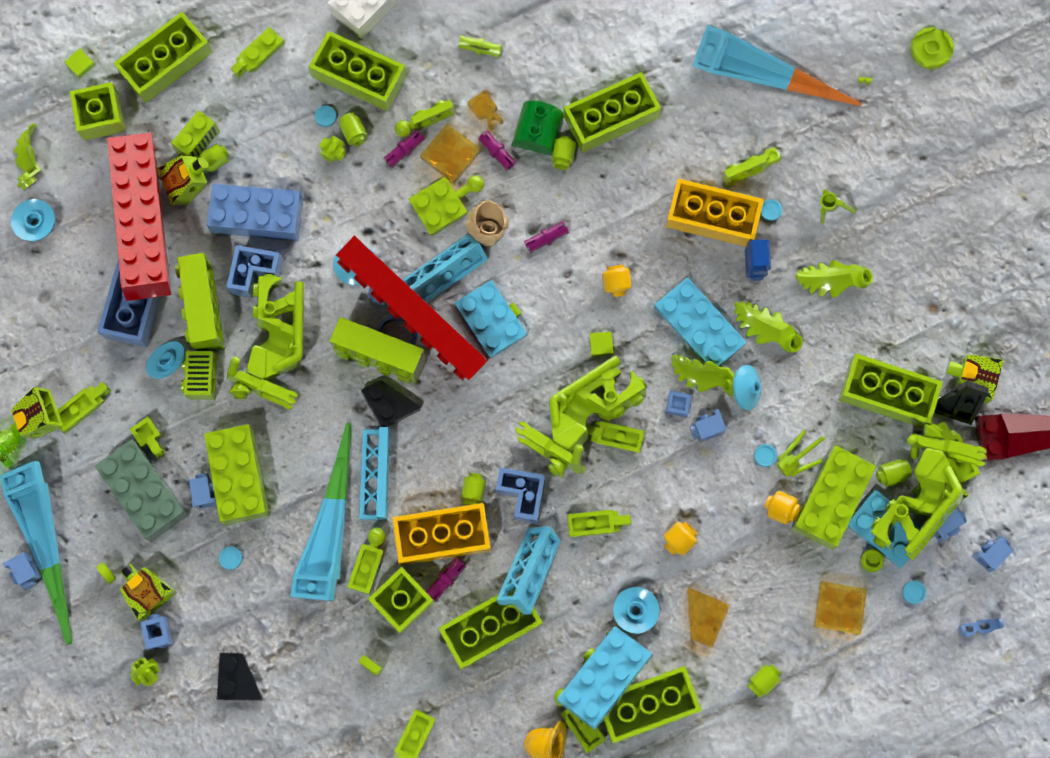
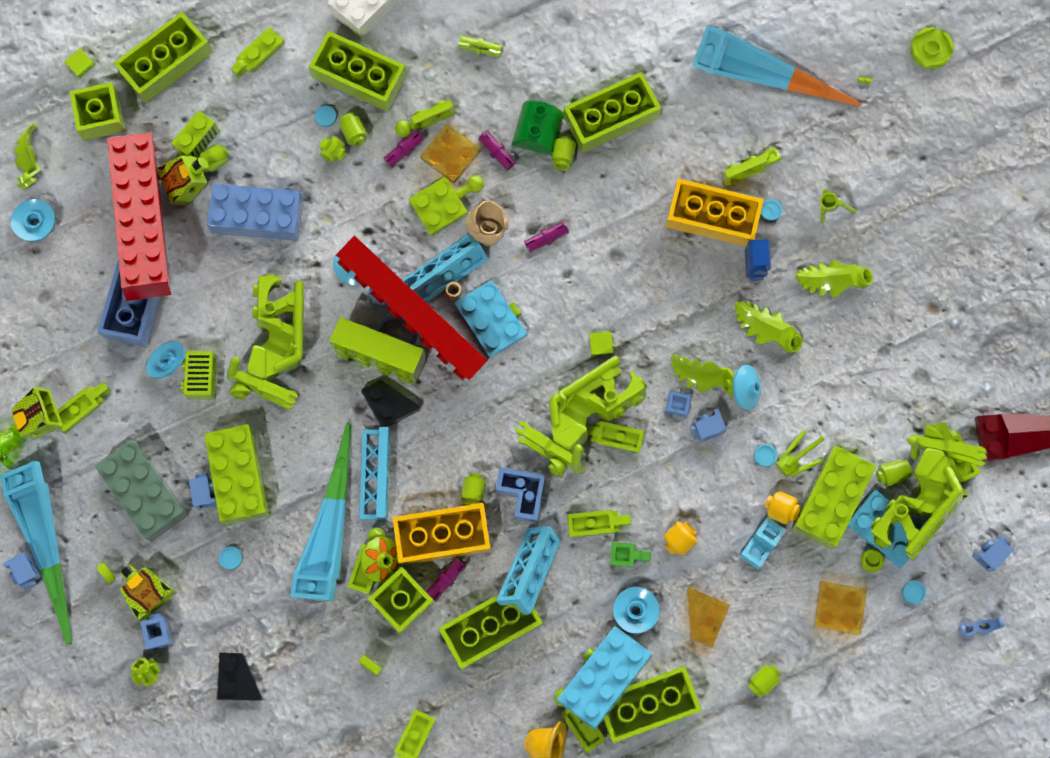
lime plate [129,417,166,459] -> none
lime brick [175,252,225,351] -> none
medium blue brick [226,245,283,298] -> none
clear yellow plate [467,90,503,131] -> none
yellow head [602,264,632,297] -> none
medium azure plate [654,277,747,366] -> none
lime brick [838,353,943,429] -> none
black wing [934,381,989,425] -> none
medium blue brick [934,509,967,543] -> none
torso [945,354,1004,404] -> none
none -> lime dish [360,537,400,583]
none -> tan hinge [446,282,462,302]
none -> bright green plate [610,542,650,567]
none -> medium azure slope [739,517,786,570]

